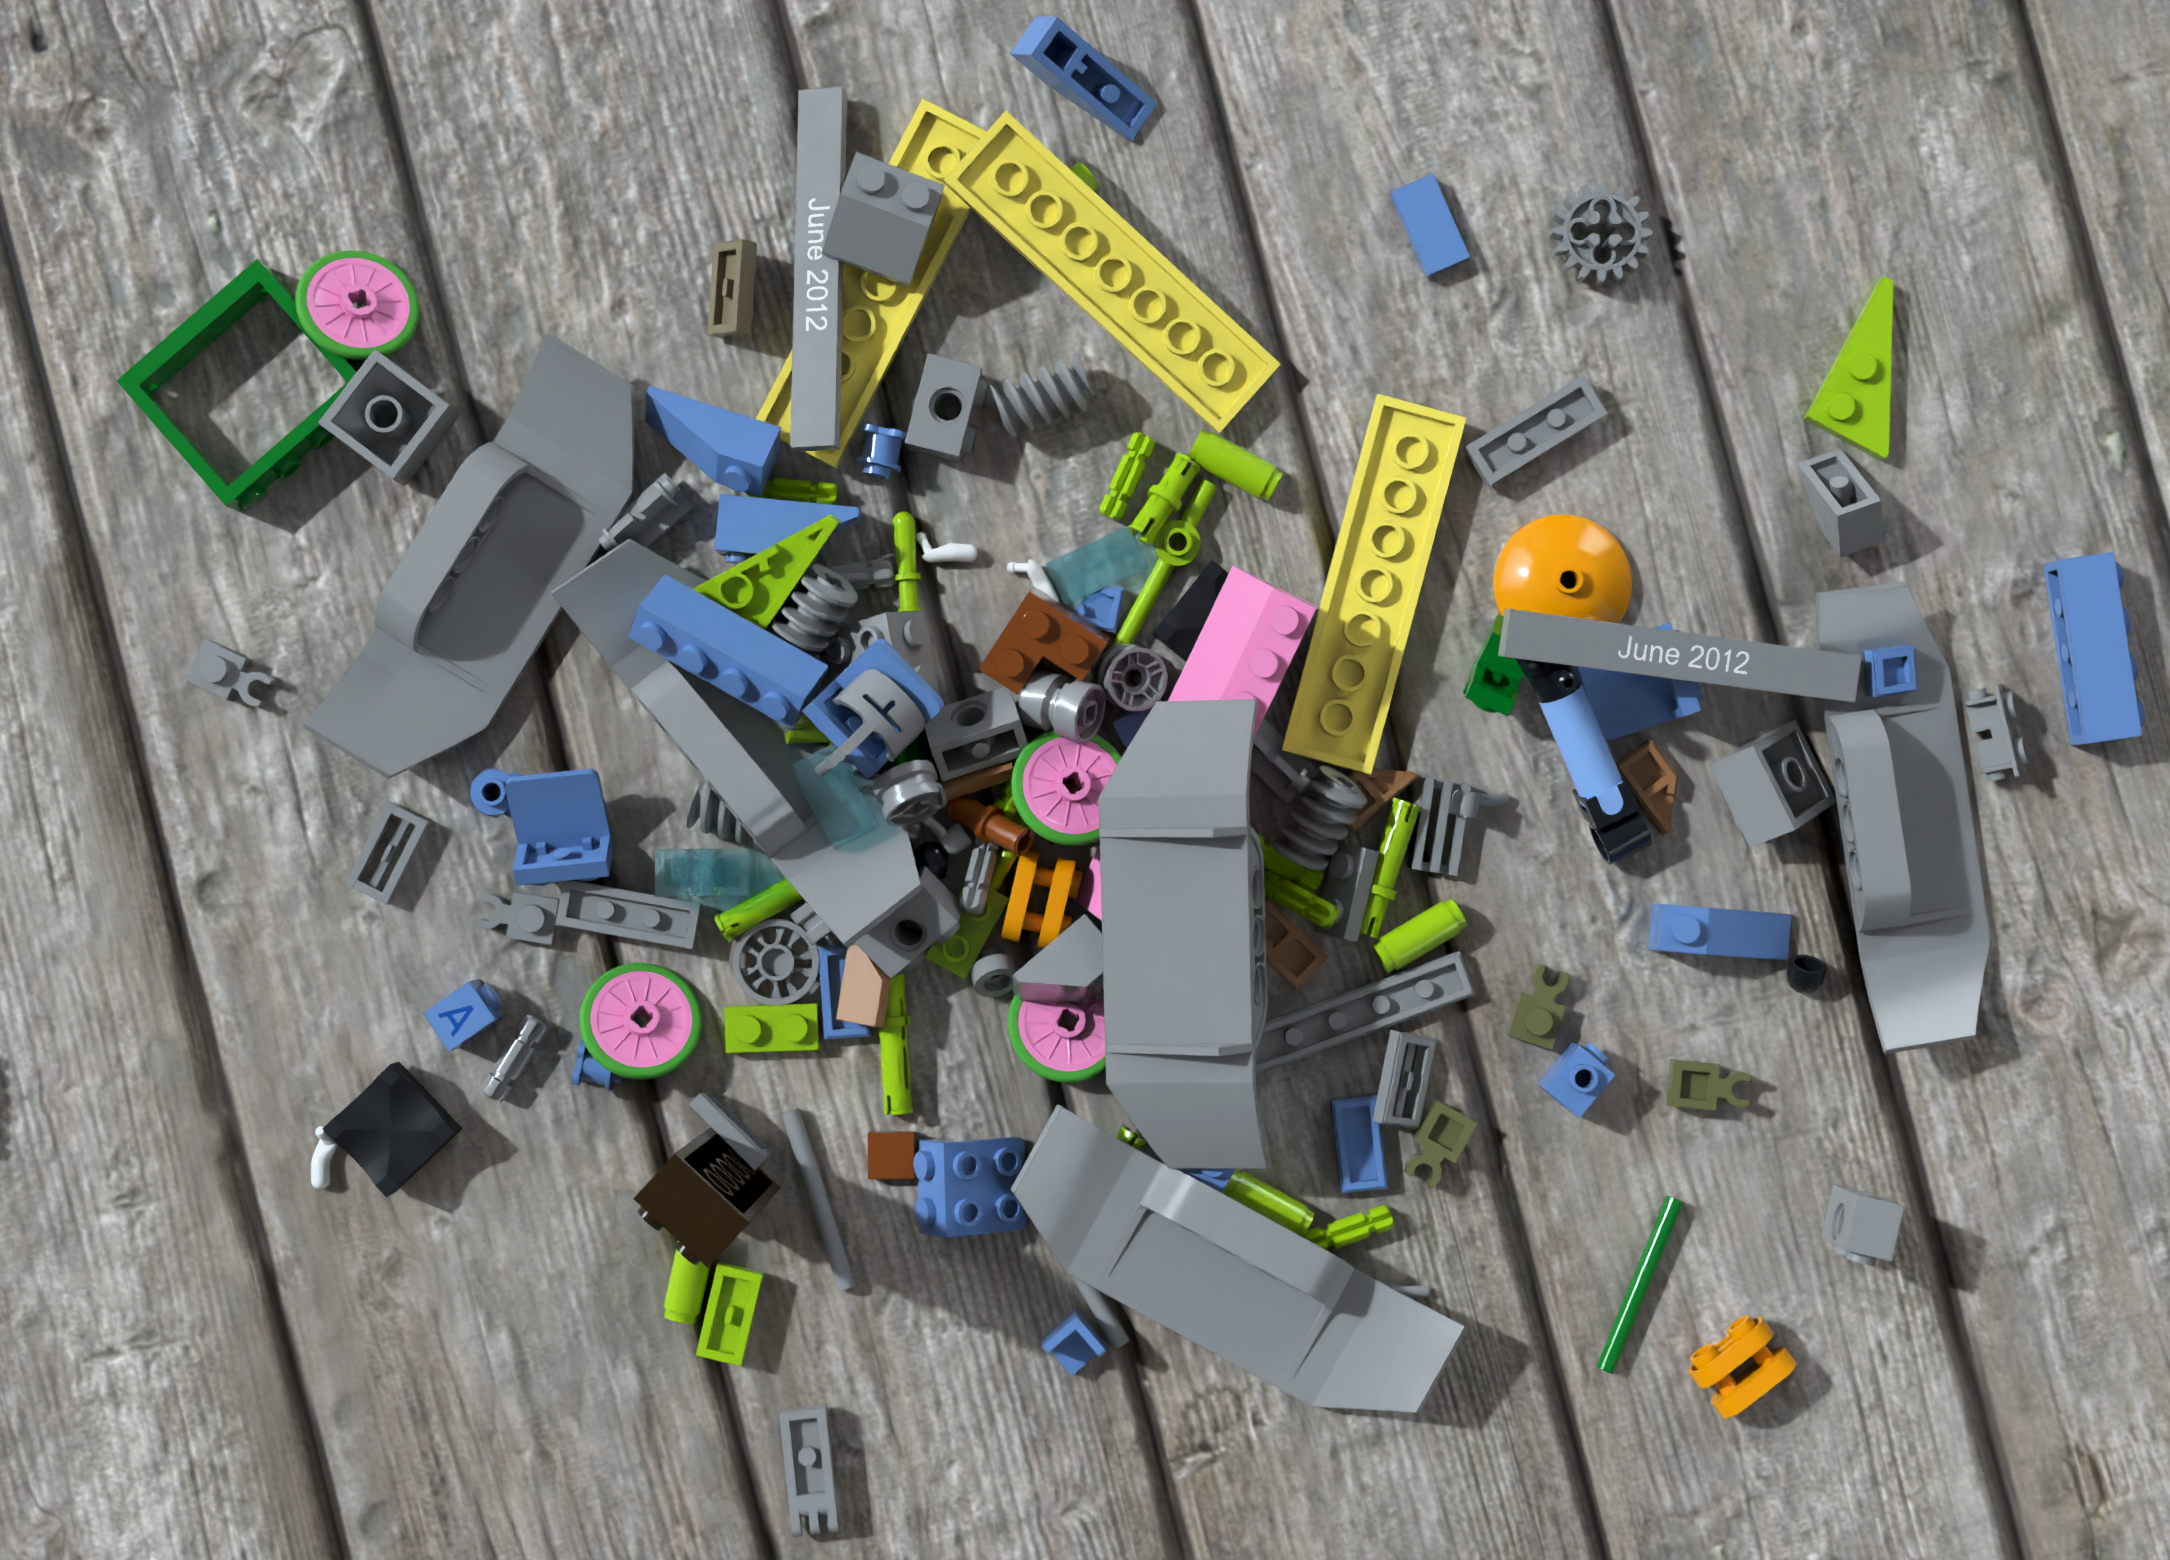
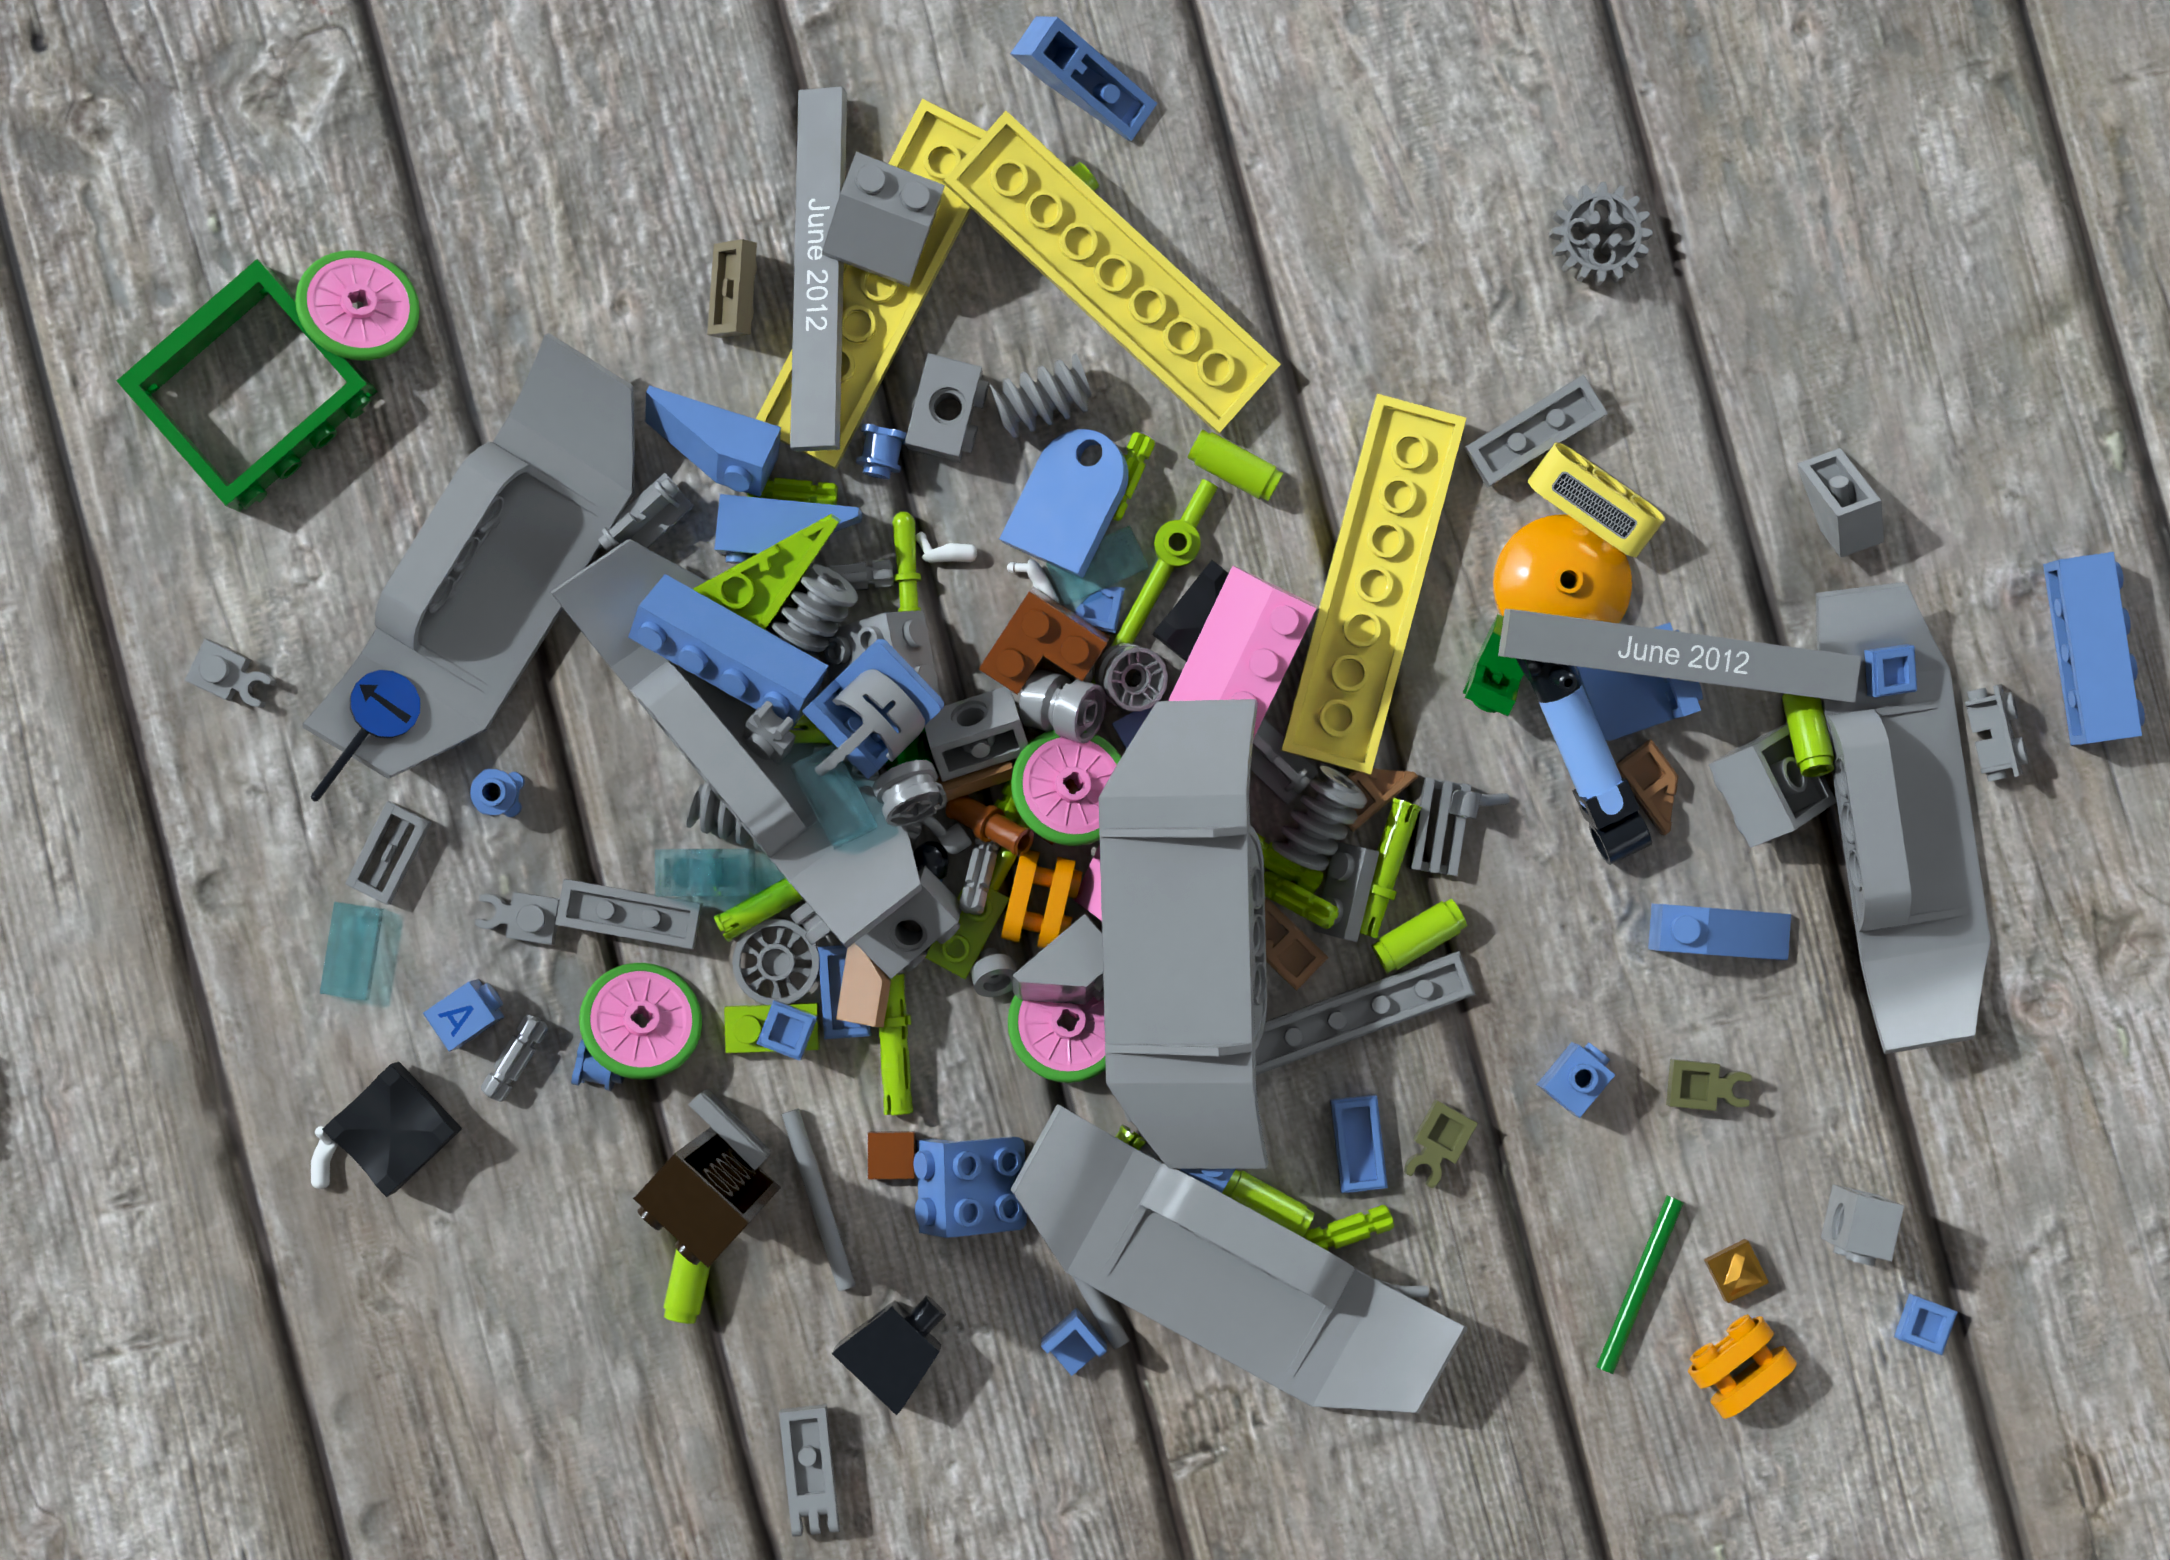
light grey slope [318,349,461,486] -> none
medium blue bracket [505,769,614,886] -> none
lime plate [696,1262,764,1366] -> none
lime pin [1127,453,1201,545] -> none
light grey tile [1372,1030,1437,1130] -> none
medium blue tile [1389,173,1470,278] -> none
olive plate [1506,963,1569,1050] -> none
black hinge [1787,954,1827,994] -> none
lime wing [1803,276,1894,461] -> none
none -> blue piece [311,670,420,802]
none -> clear light blue tile [319,902,384,1001]
none -> light grey plate [743,701,796,765]
none -> medium blue tile [756,1000,818,1061]
none -> black torso [832,1295,946,1415]
none -> medium blue tile [999,429,1128,578]
none -> light yellow beam [1528,442,1665,557]
none -> pearl gold tile [1704,1239,1769,1303]
none -> lime piece [1782,693,1835,777]
none -> medium blue tile [1894,1293,1958,1355]

